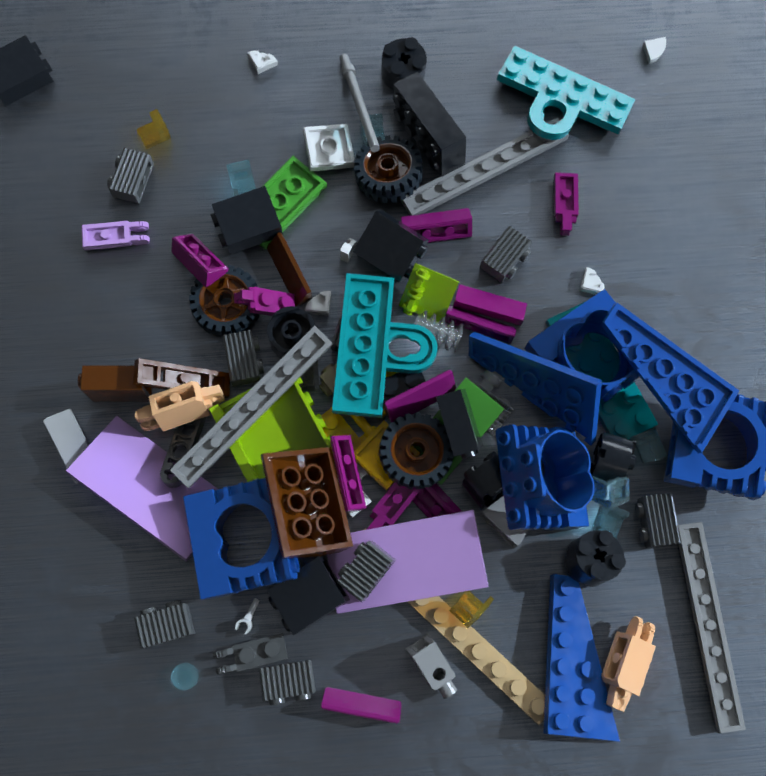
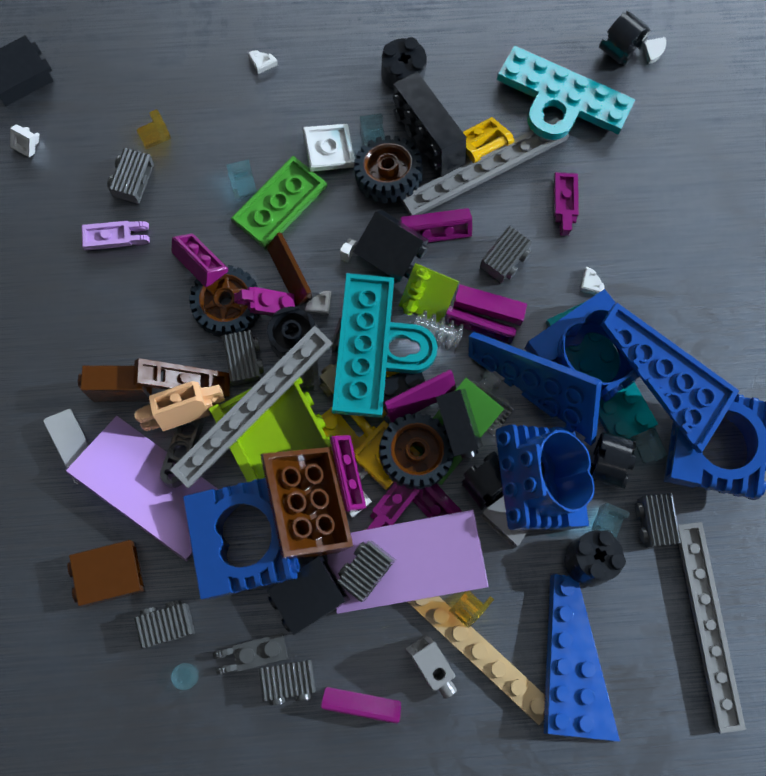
black brick [210,186,283,255] -> none
white hand [235,598,260,634] -> none
light grey bar [339,54,380,152] -> none
clear light blue panel [592,476,630,510] -> none
light nougat hinge [601,616,656,712] -> none
none -> white tile [10,124,39,157]
none -> reddish brown brick [67,540,145,607]
none -> yellow plate [463,117,514,163]
none -> black brick [599,10,651,66]

